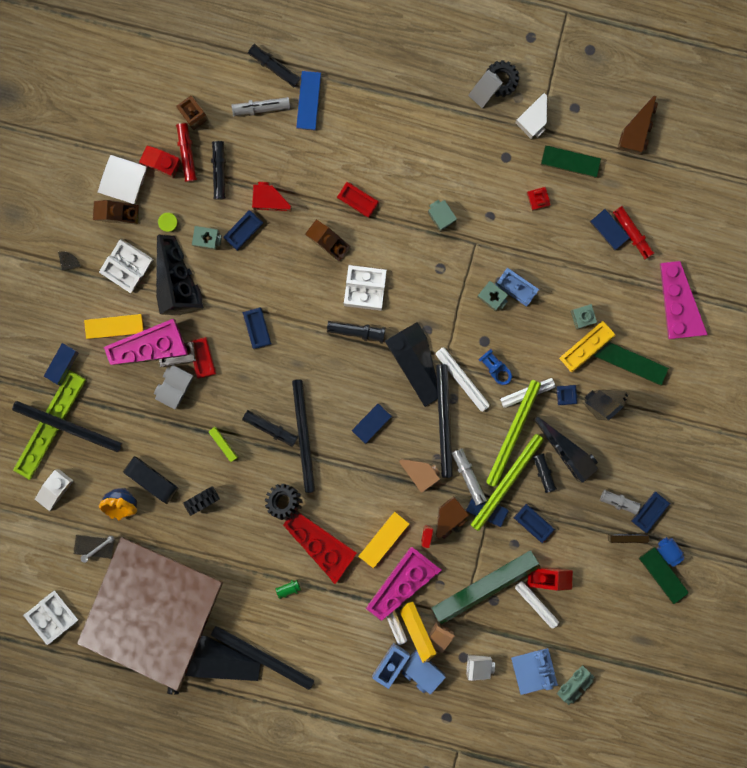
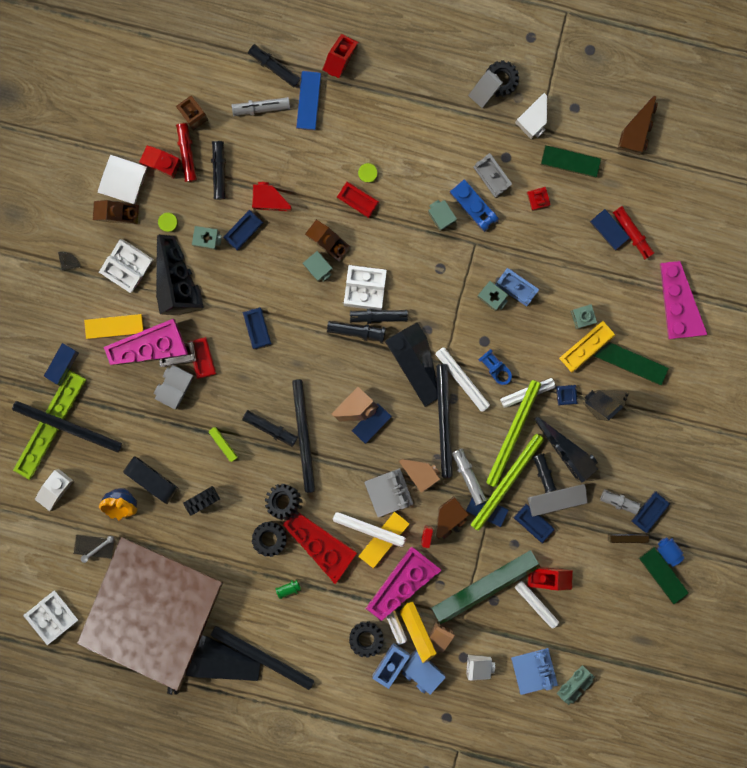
none -> black tyre [252,521,287,557]
none -> sand green brick [303,251,333,282]
none -> red slope [322,34,358,78]
none -> medium nougat slope [332,387,379,422]
none -> white axle [333,512,406,547]
none -> black tyre [349,621,384,658]
none -> black pin [350,309,408,324]
none -> lime tile [358,163,377,183]
none -> light grey hinge [364,468,413,517]
none -> blue plate [450,179,499,232]
none -> light grey hinge [473,153,512,198]
none -> light grey slope [528,484,587,517]

